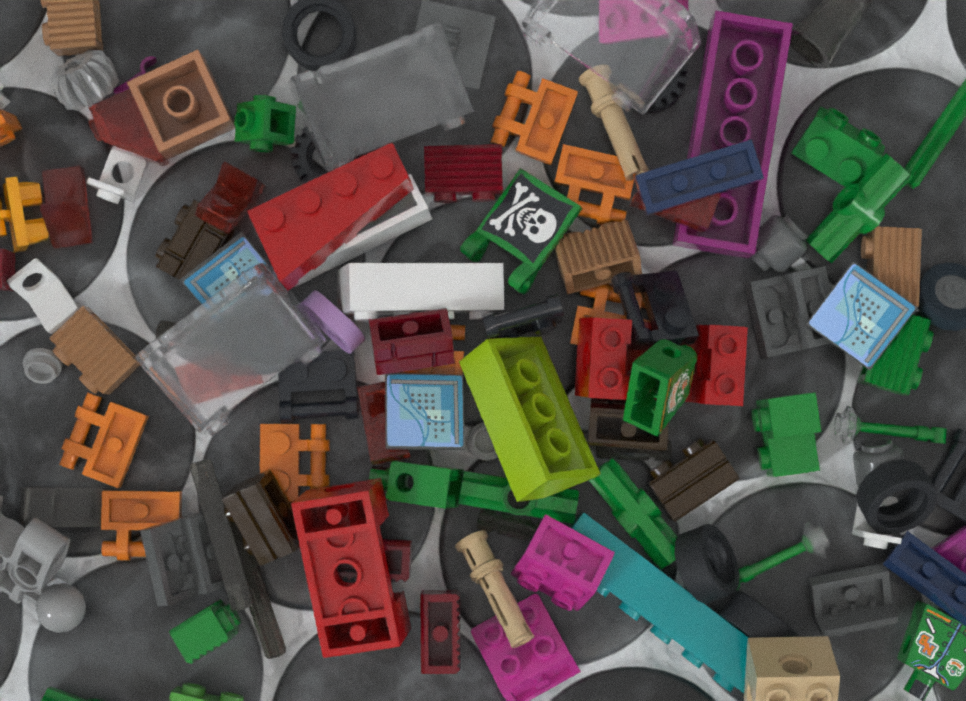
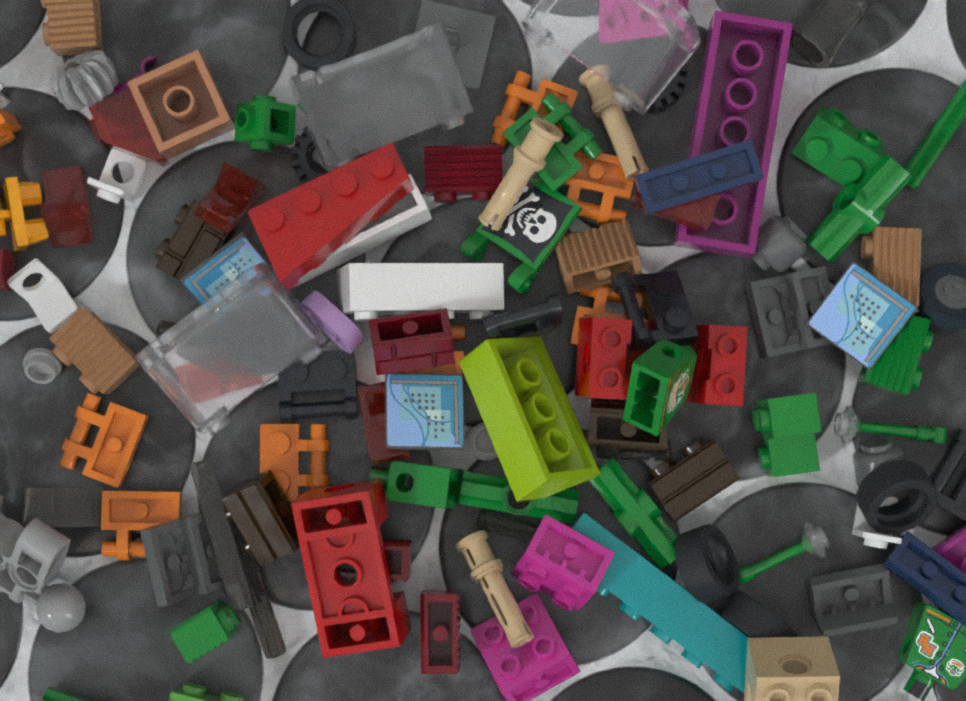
none -> tan pin [478,117,564,231]
none -> green plate [502,92,603,194]

